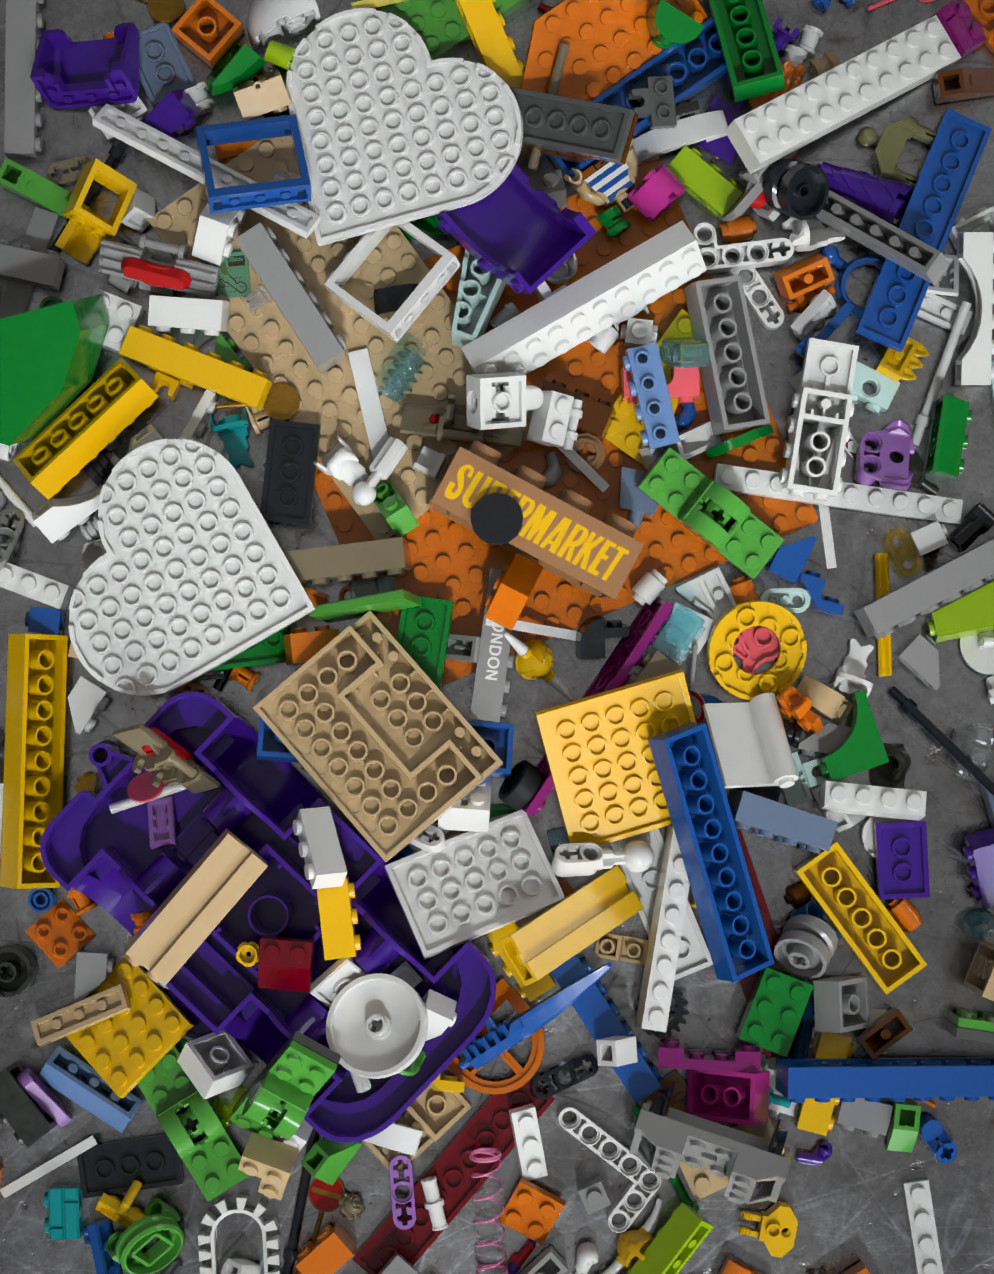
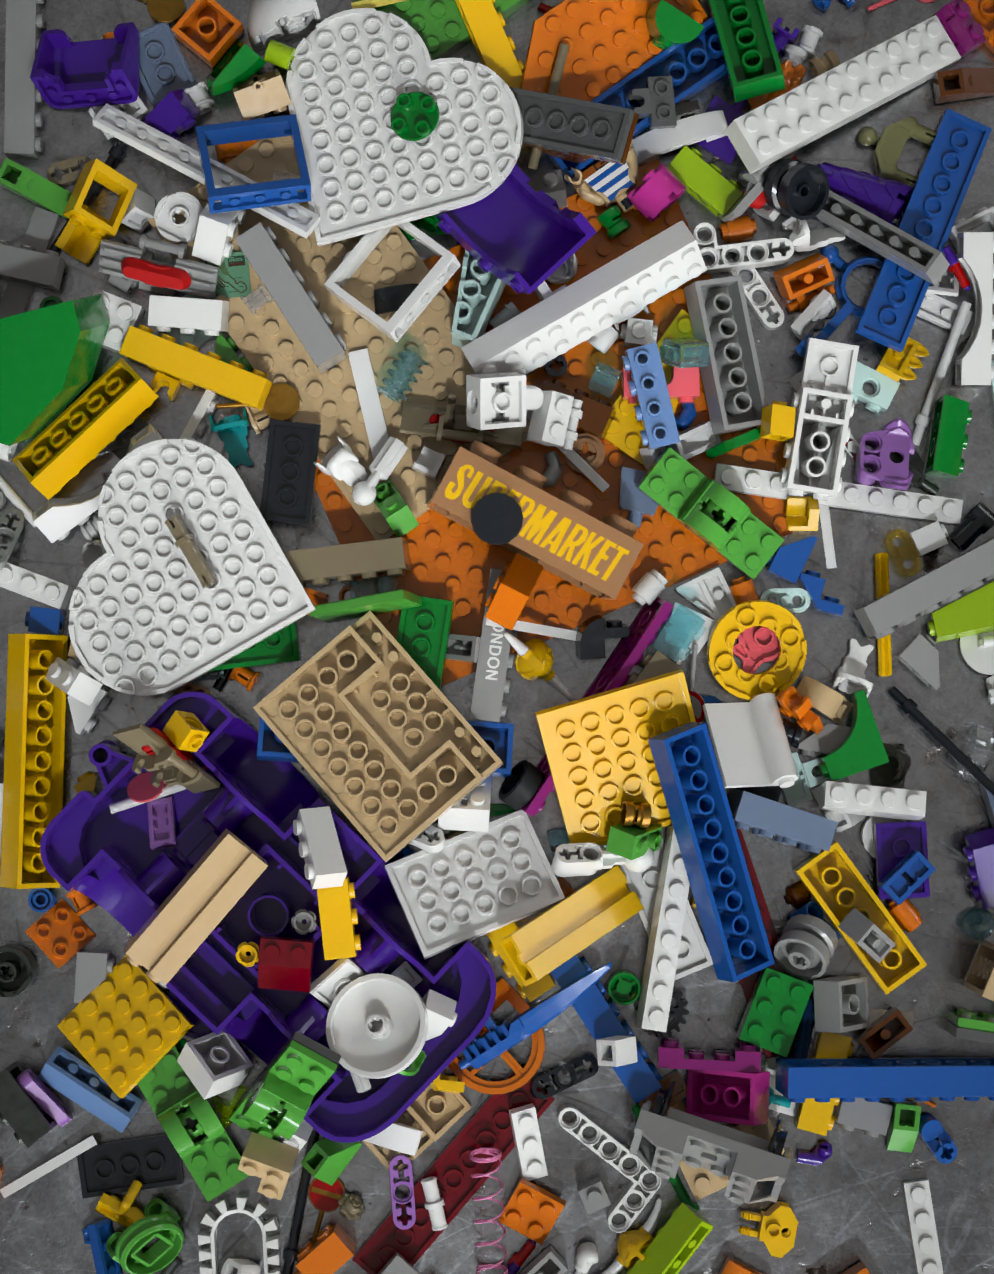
tan plate [31,984,132,1047] -> none
teal brick [44,1184,83,1240] -> none
black wheel [82,451,115,486] -> none
orange wheel [130,909,155,934] -> none
orange brick [283,625,339,666] -> none
tan slope [594,933,649,965] -> none
none -> white brick [45,657,103,706]
none -> white plate [154,192,203,244]
none -> yellow brick [163,710,210,752]
none -> dark tan pin [164,514,218,589]
none -> light grey plate [291,909,317,935]
none -> green dish [390,92,439,141]
none -> black panel [526,355,567,380]
none -> clear light blue brick [587,362,622,398]
none -> bright green slope [606,823,662,860]
none -> green wheel [606,969,641,1005]
none -> pearl gold wheel [620,801,651,828]
none -> yellow brick [760,401,796,442]
none -> yellow panel [785,496,820,531]
none -> light grey slope [838,908,896,963]
none -> blue brick [877,849,936,905]
none -> piece [942,245,971,291]

